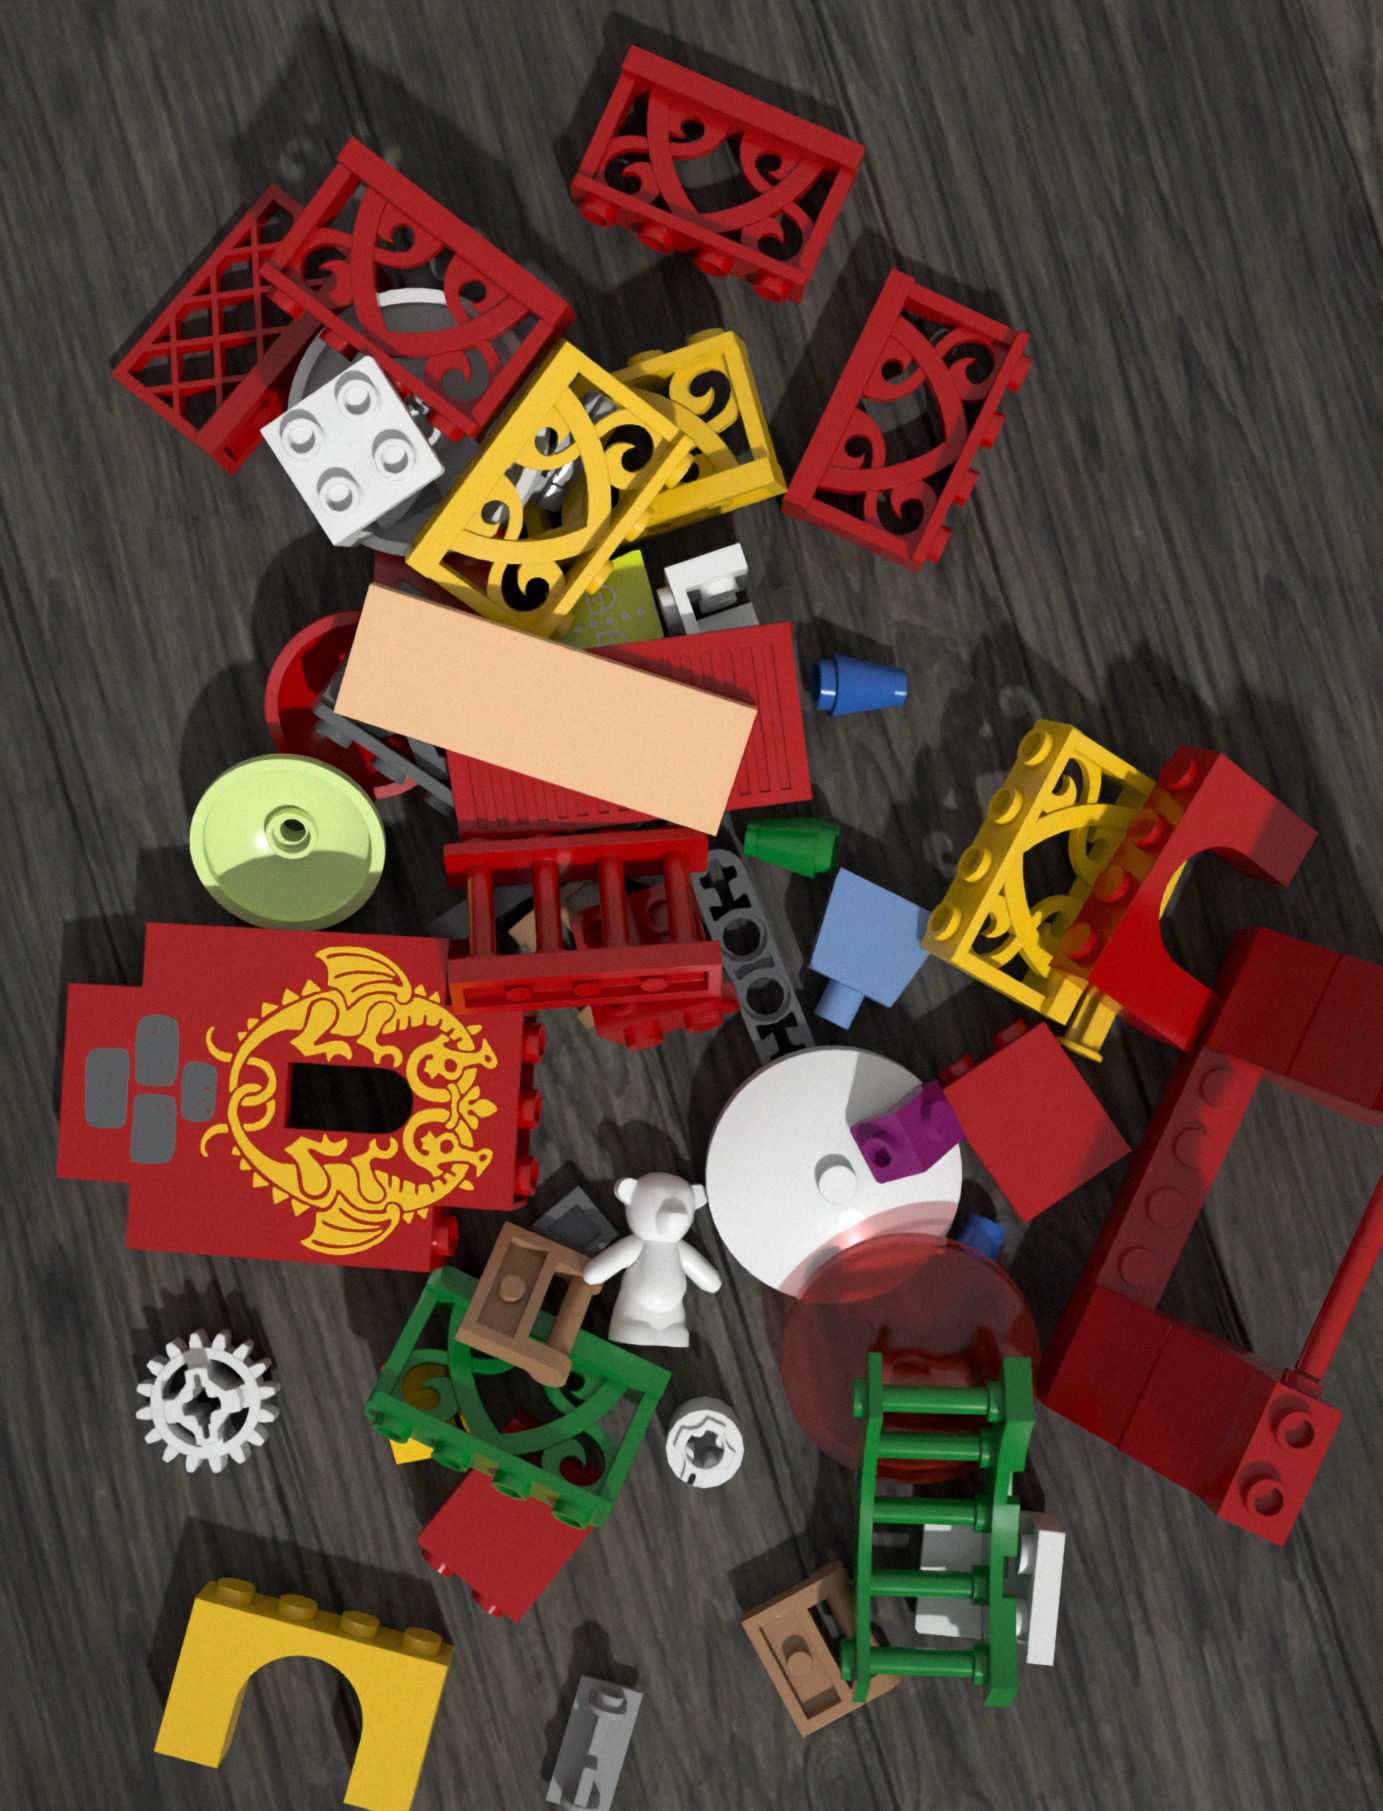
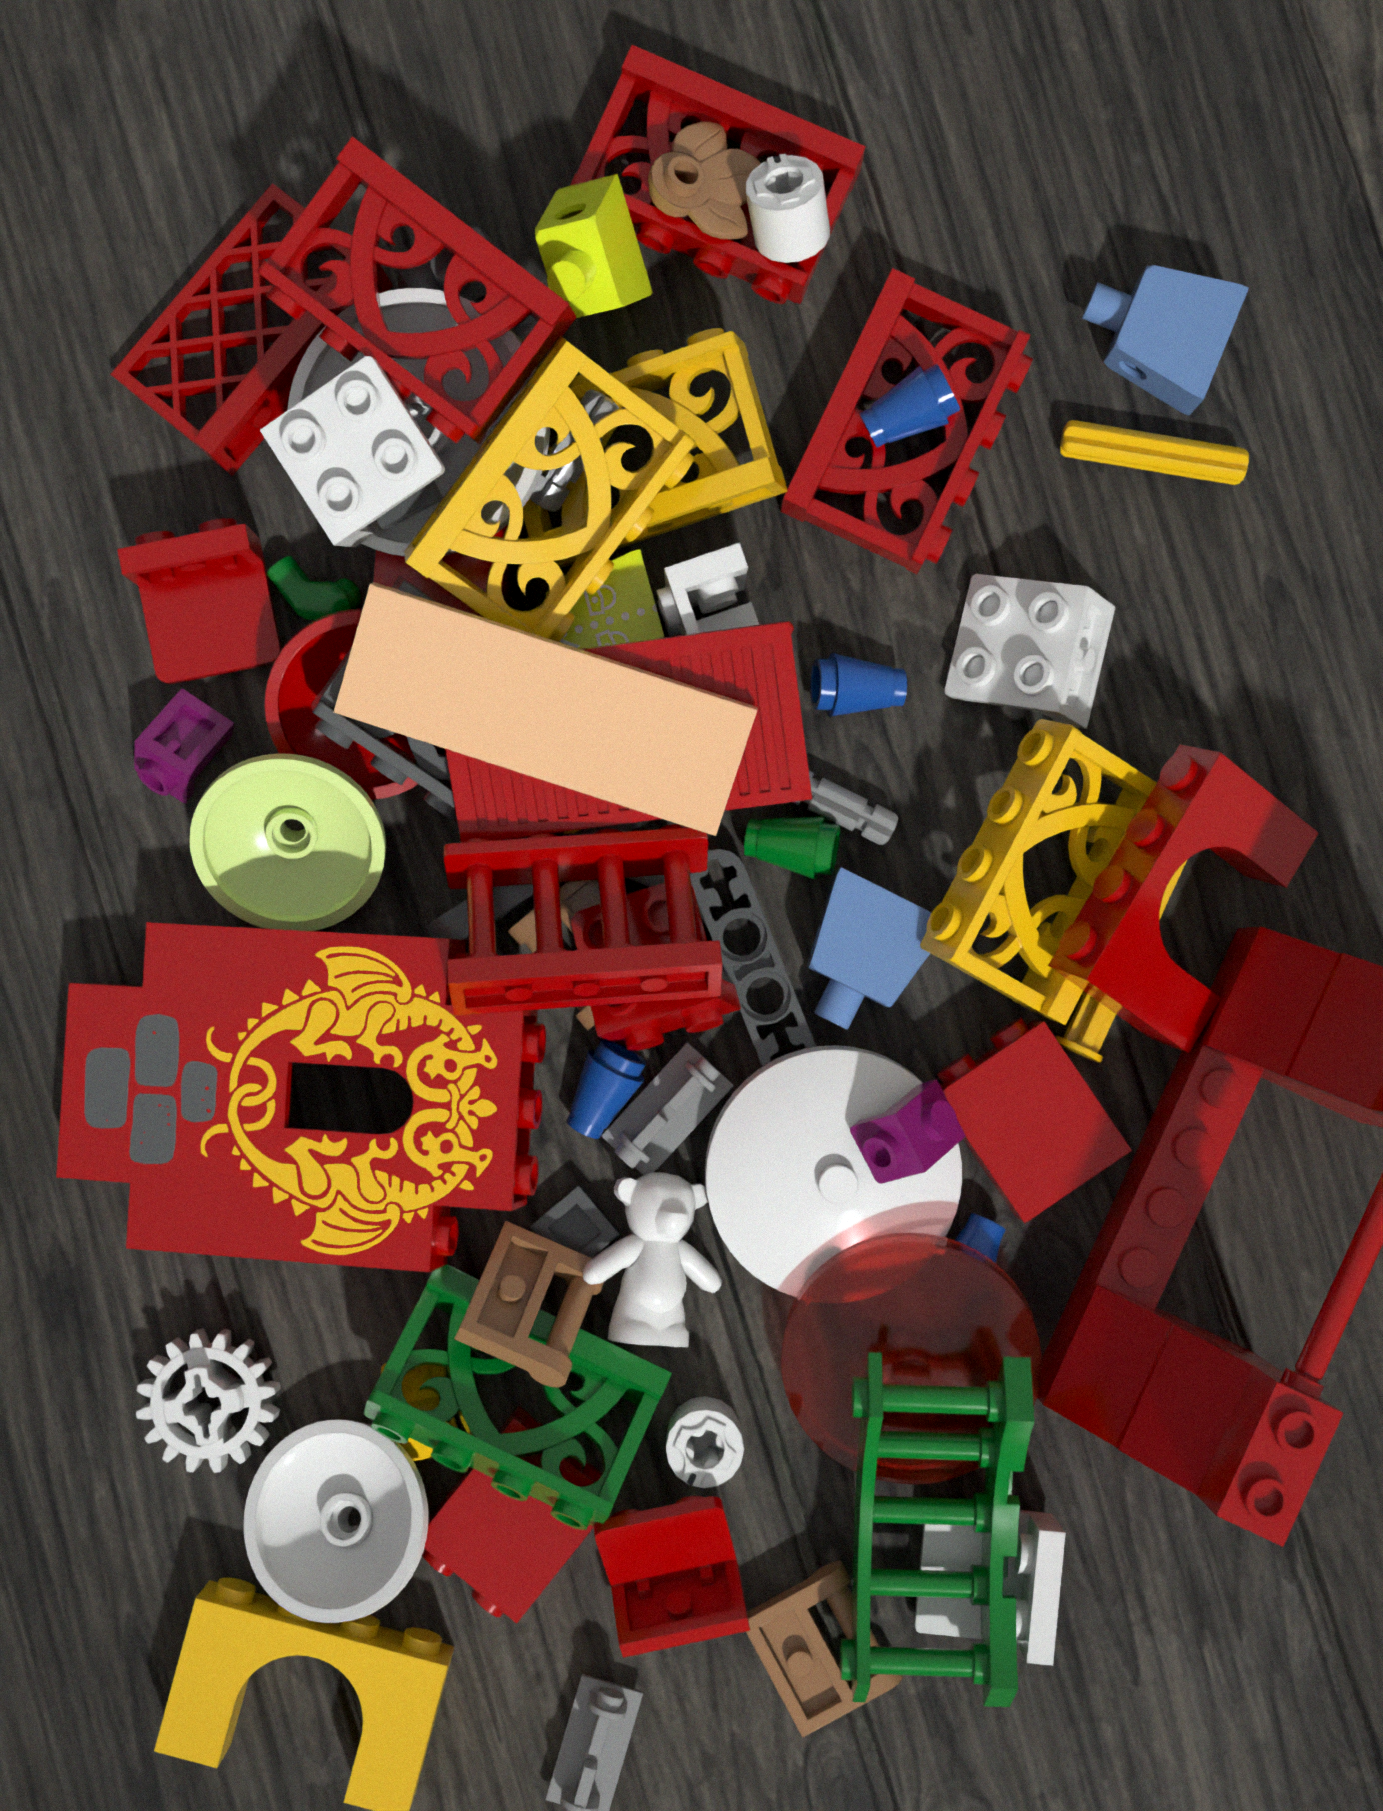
none -> red bracket [117,518,282,684]
none -> magenta bracket [134,688,234,803]
none -> white dish [243,1420,428,1623]
none -> green arm [267,556,362,621]
none -> neon yellow torso [535,174,653,318]
none -> blue cone [566,1039,646,1139]
none -> red bracket [593,1496,751,1658]
none -> light grey hinge [601,1042,734,1175]
none -> medium nougat plate [648,122,761,239]
none -> white piece [746,154,830,263]
none -> light grey axle [794,771,898,845]
none -> blue cone [859,364,960,448]
none -> white bracket [945,574,1115,729]
none -> yellow axle [1060,420,1249,485]
none -> medium blue torso [1082,265,1249,416]

